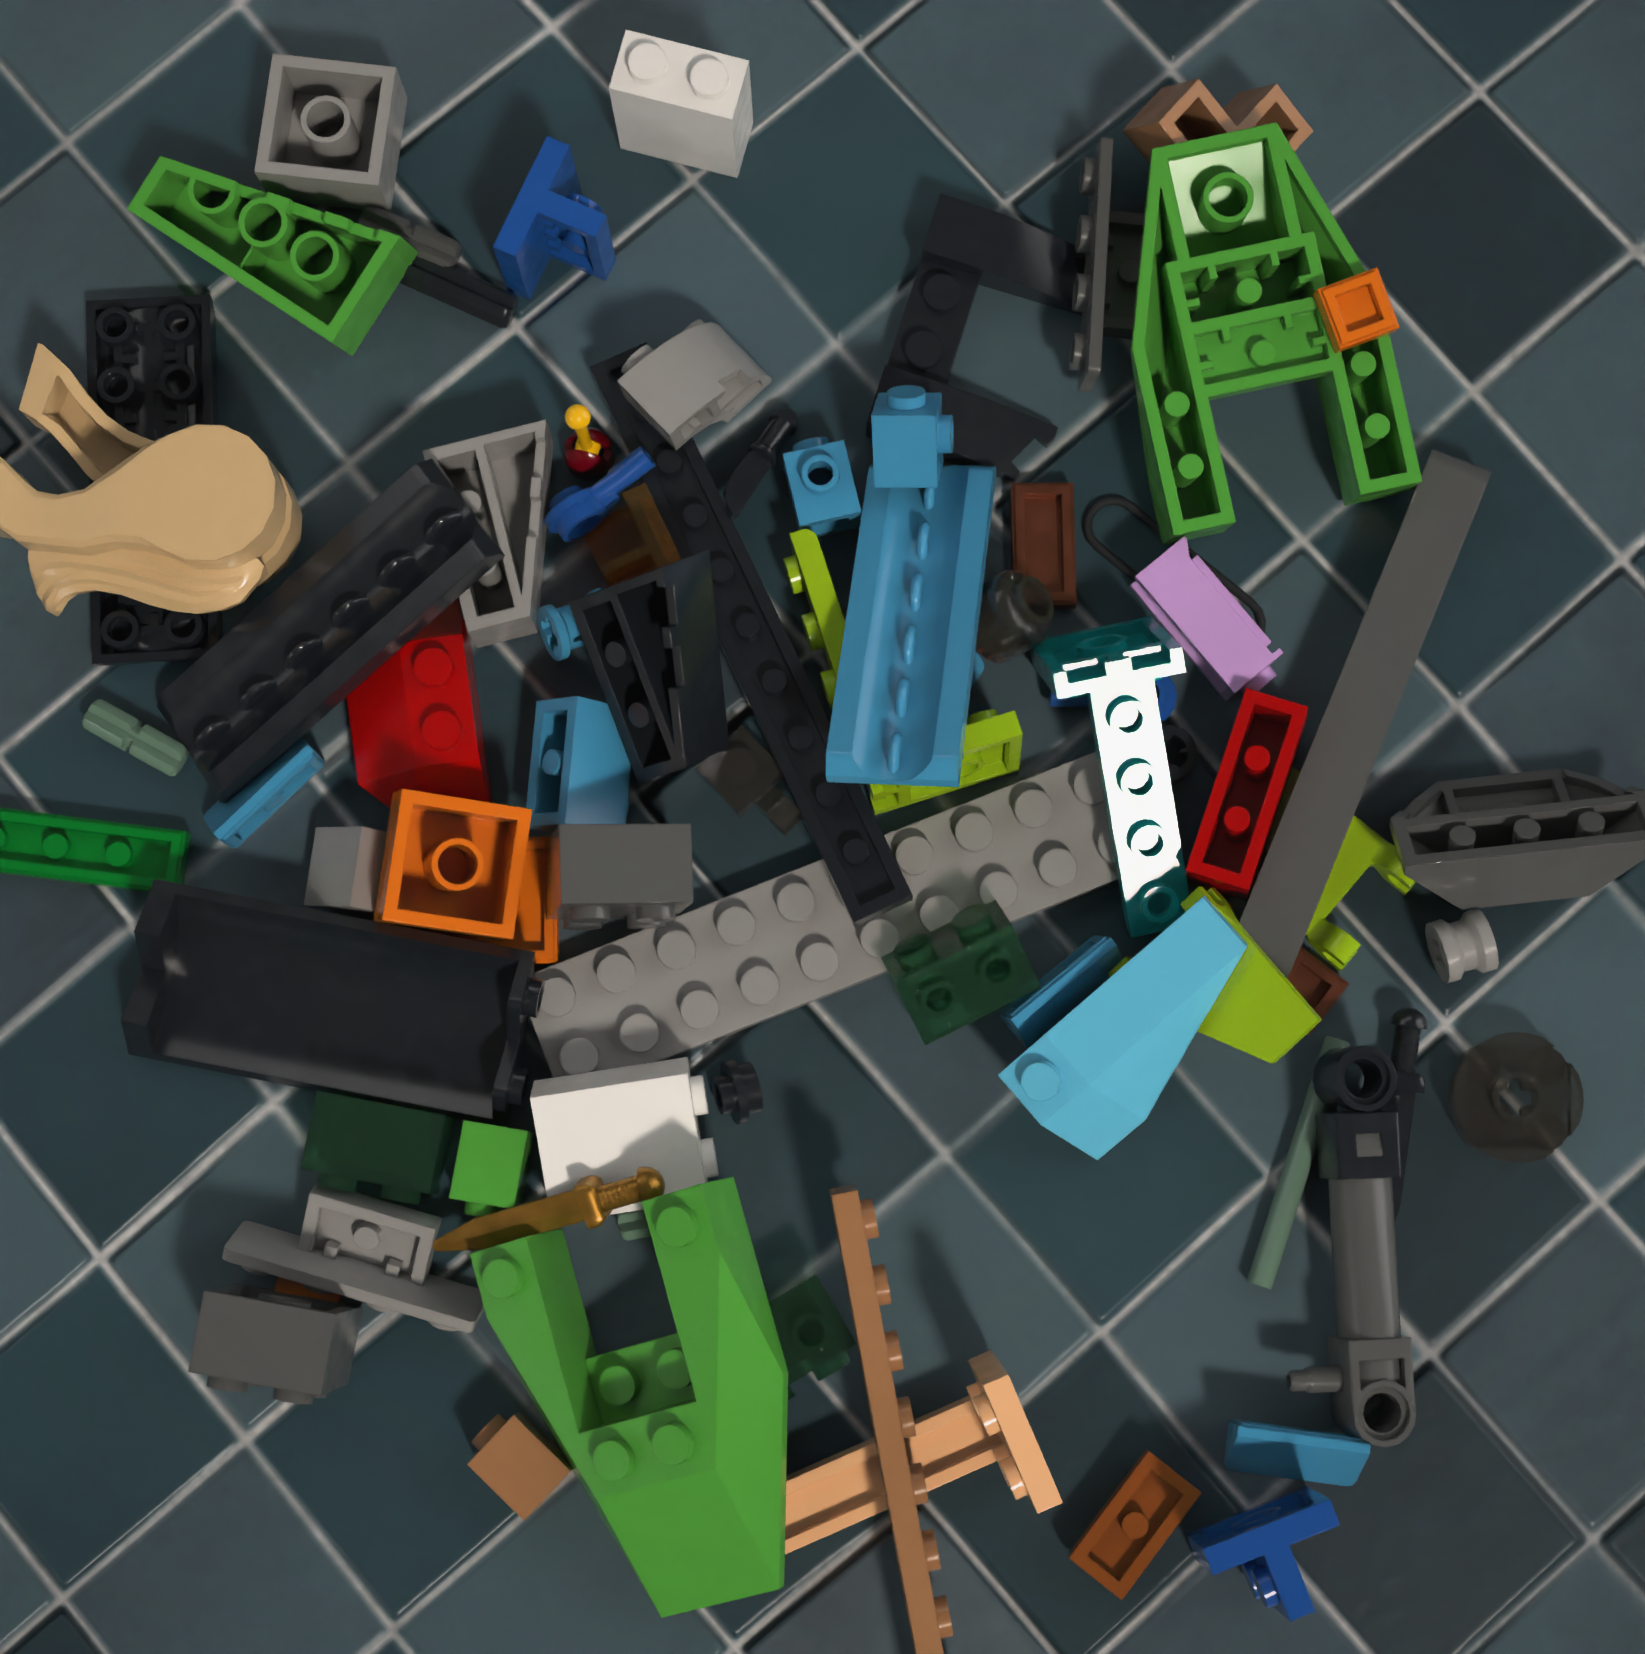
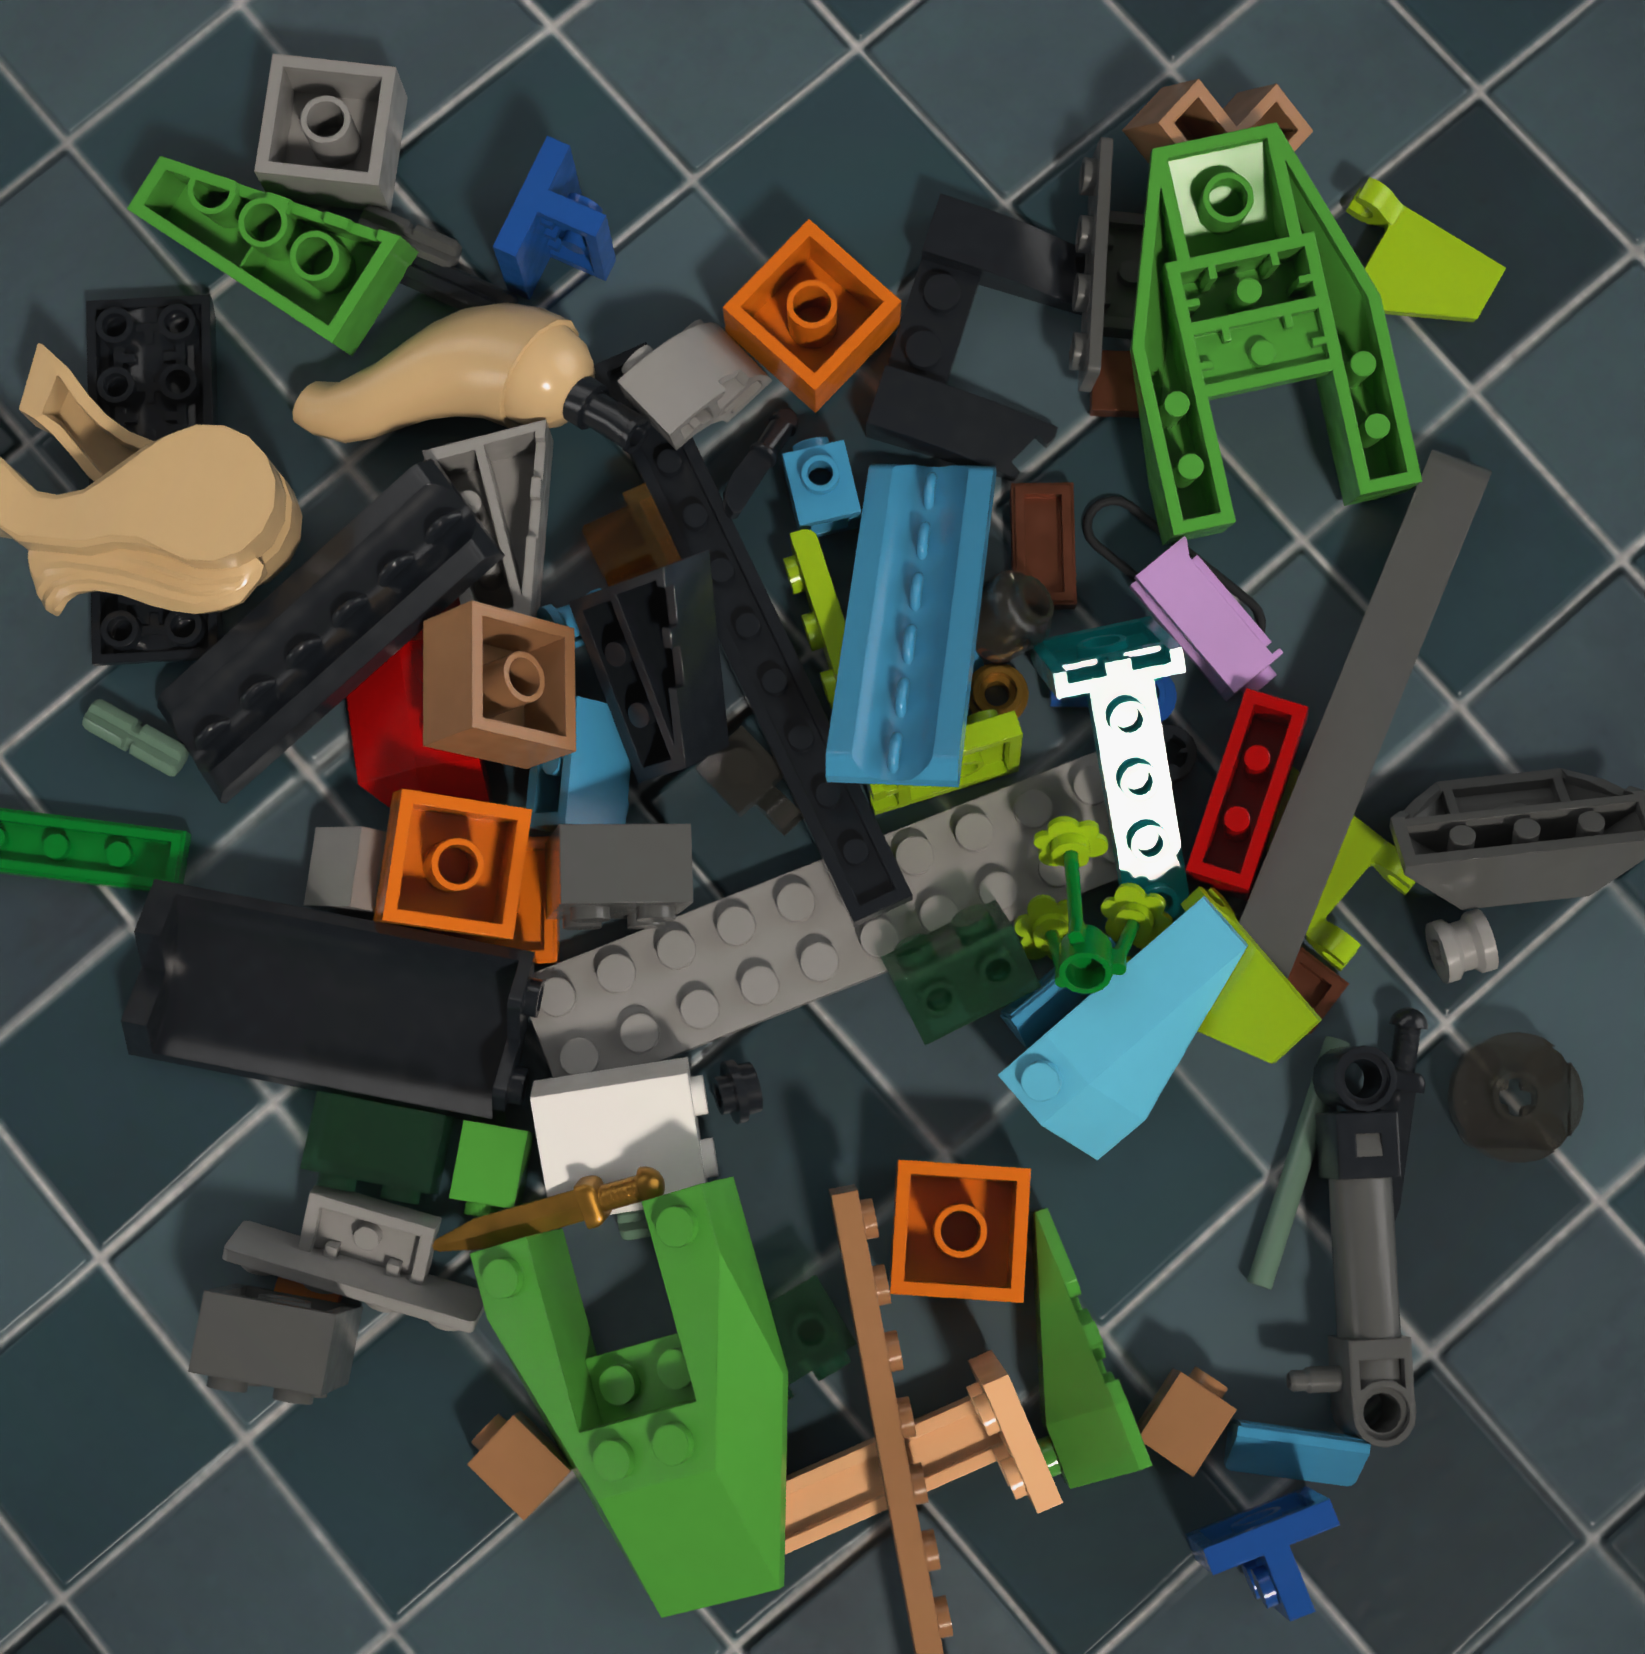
dark azure slope [204,737,326,849] -> none
blue plate [544,446,656,542] -> none
dark red hinge [564,404,615,481] -> none
white brick [609,30,753,178] -> none
dark azure brick [871,385,954,488] -> none
dark orange plate [1067,1449,1202,1600] -> none
orange tile [1313,267,1400,354] -> none
none -> tan animal [292,303,651,454]
none -> medium nougat brick [423,600,576,769]
none -> orange brick [723,219,902,413]
none -> orange brick [889,1160,1031,1303]
none -> pearl gold plate [968,663,1029,718]
none -> plant [1014,816,1174,994]
none -> bright green wedge [1030,1208,1153,1489]
none -> copper tile [1090,350,1139,418]
none -> medium nougat brick [1137,1366,1237,1477]
none -> lime flag [1345,177,1506,322]

